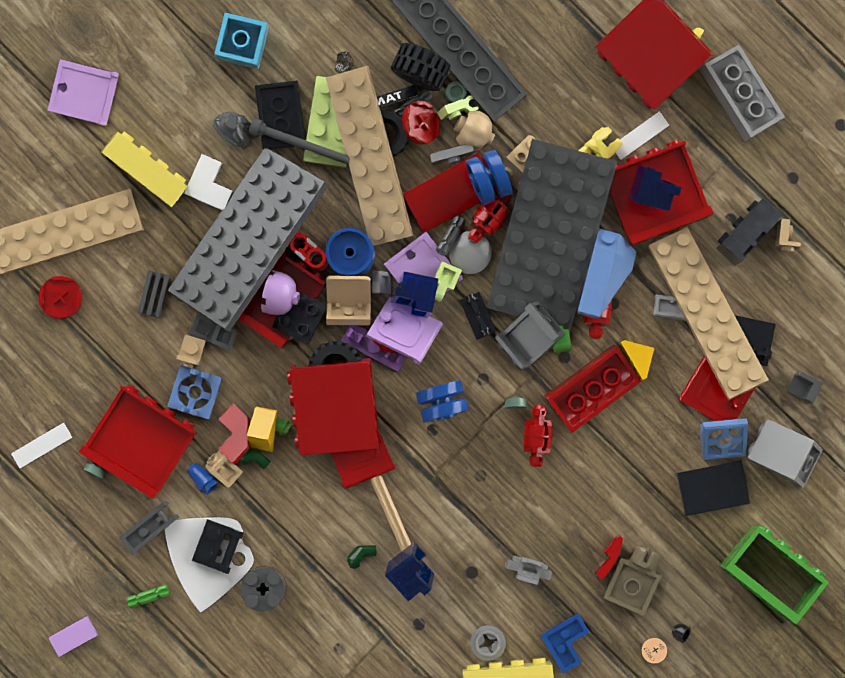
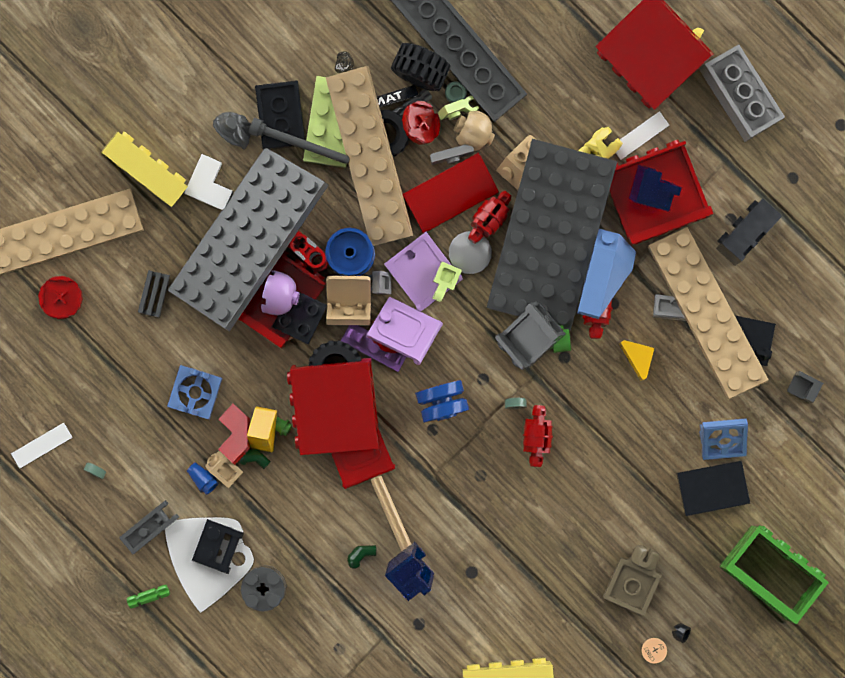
lavender container [47,59,119,126] -> none
lavender tile [49,616,98,657] -> none
red panel [79,384,197,499] -> none
tan bracket [176,335,207,369] -> none
dark grey slope [188,313,238,350] -> none
medium azure brick [214,13,269,70] -> none
clear blue plate [390,271,439,318] -> none
dark grey axle [436,216,465,256] -> none
black hinge [459,292,497,340] -> none
blue wheel [465,149,513,205] -> none
light grey gear [470,625,506,661] -> none
light grey plate [505,555,552,585] -> none
blue plate [540,613,589,674] -> none
red slope [544,344,642,433] -> none
red slope [594,535,623,580] -> none
red container [678,355,755,430] -> none
light grey slope [748,419,823,488] -> none
tan bracket [775,219,801,252] -> none

